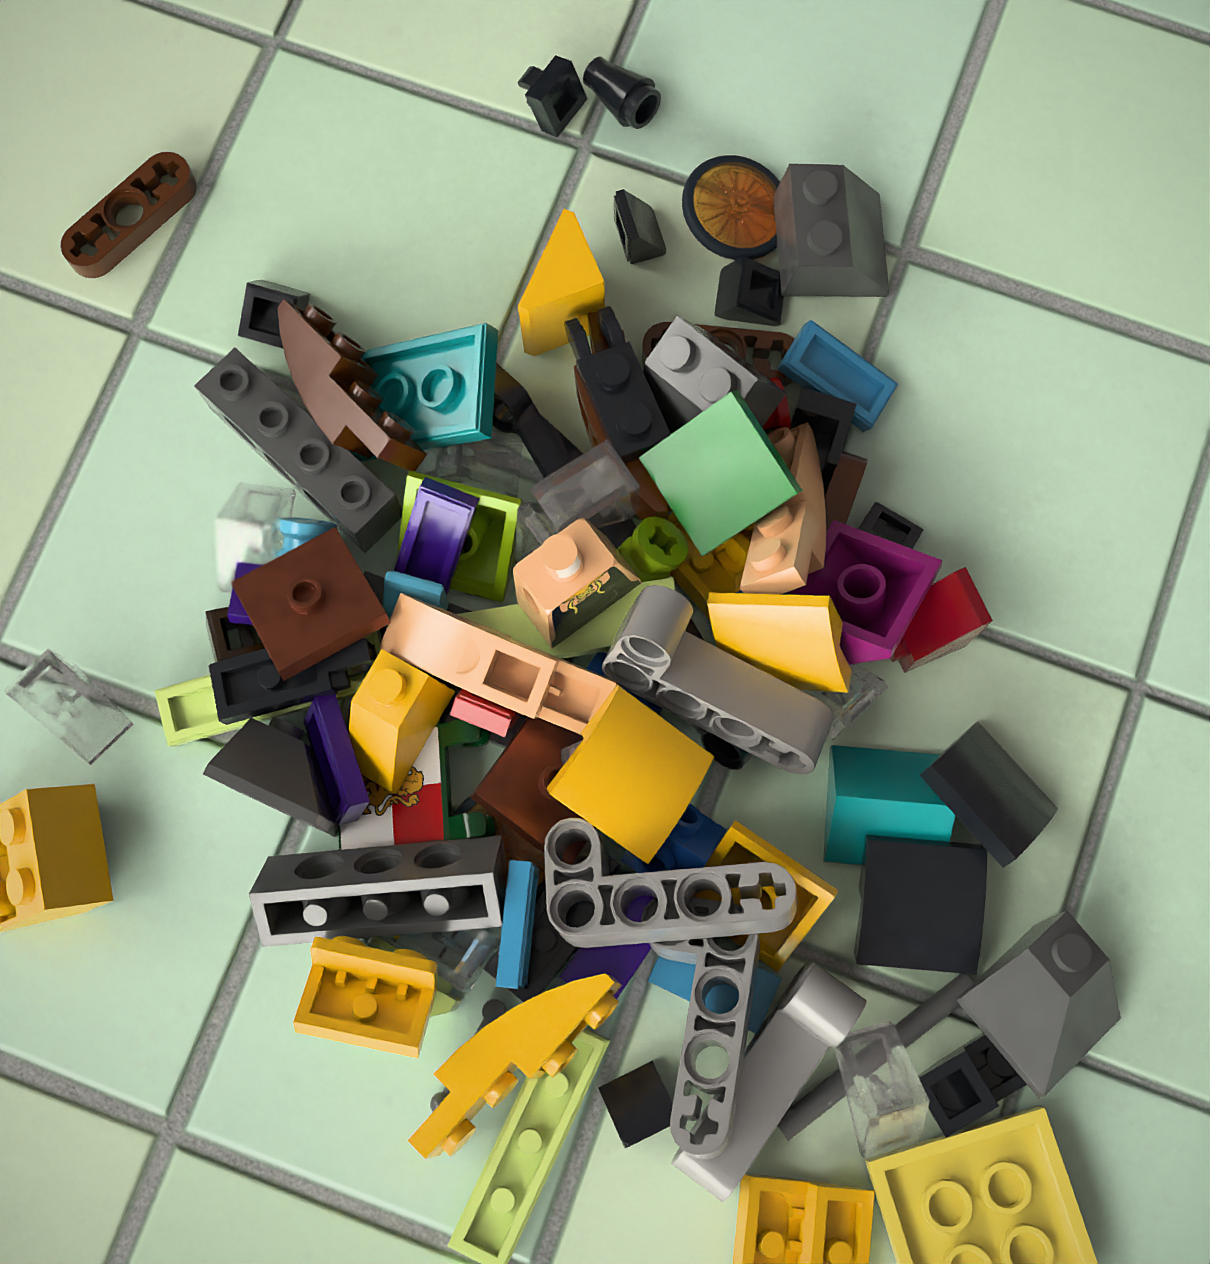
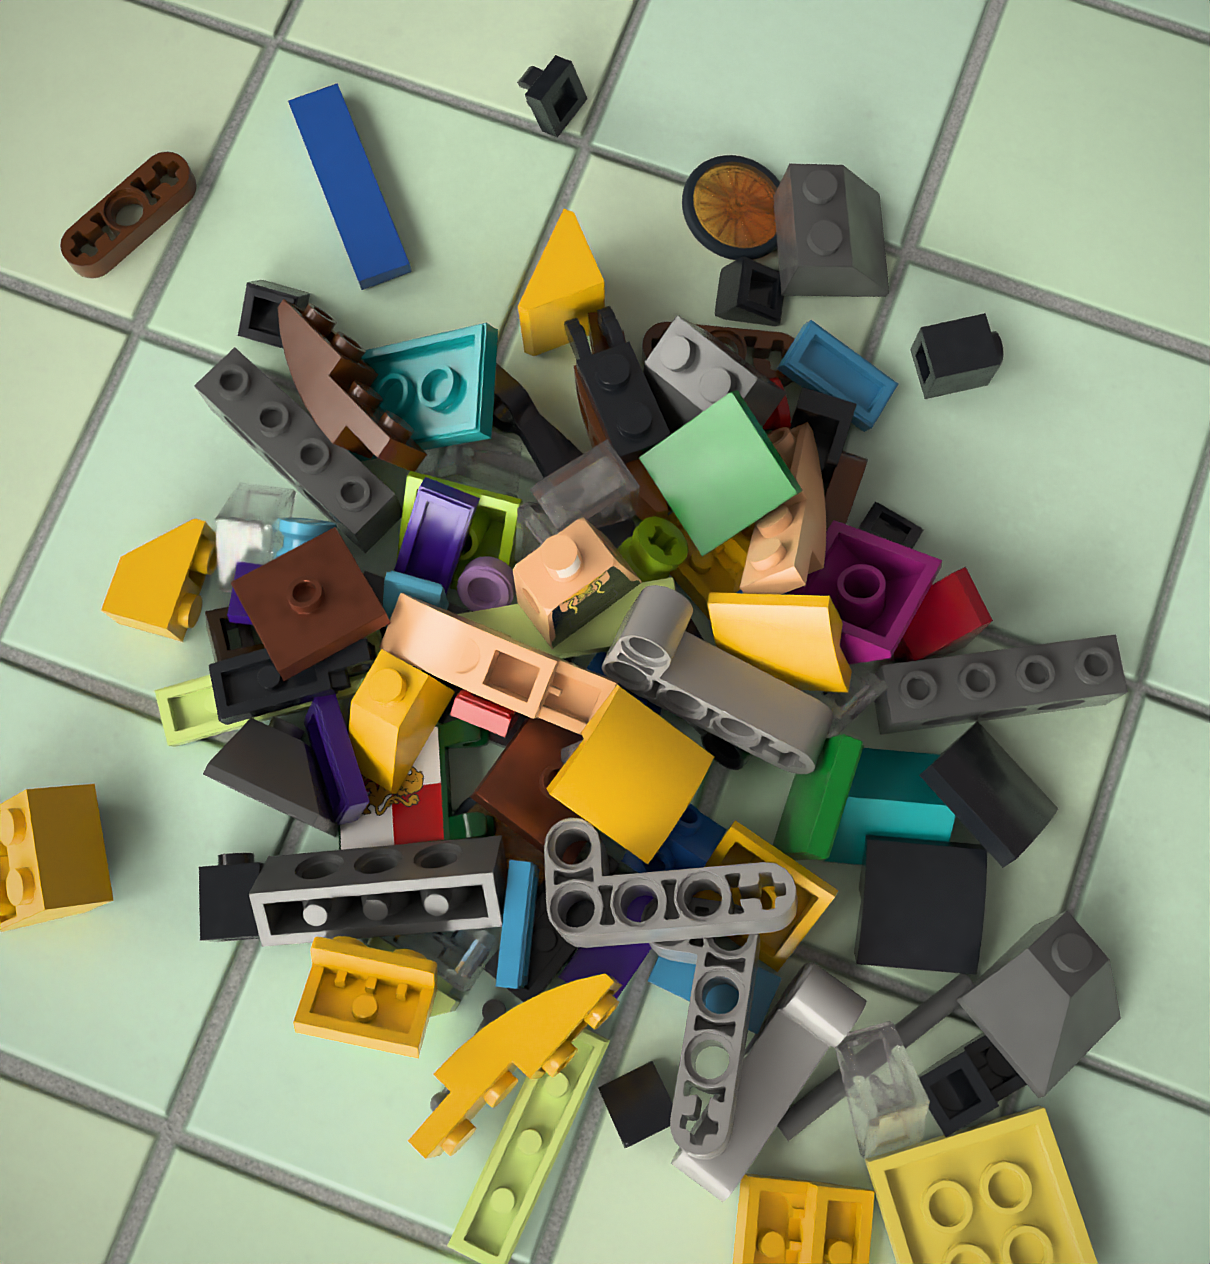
clear slope [4,648,133,765] -> none
black cone [583,56,661,129] -> none
black slope [614,189,666,264] -> none
none -> yellow slope [101,518,221,642]
none -> black brick [199,853,264,942]
none -> blue tile [288,83,412,290]
none -> lavender tile [457,556,516,611]
none -> green tile [773,734,864,860]
none -> dark grey brick [870,634,1128,735]
none -> black brick [910,313,1003,399]

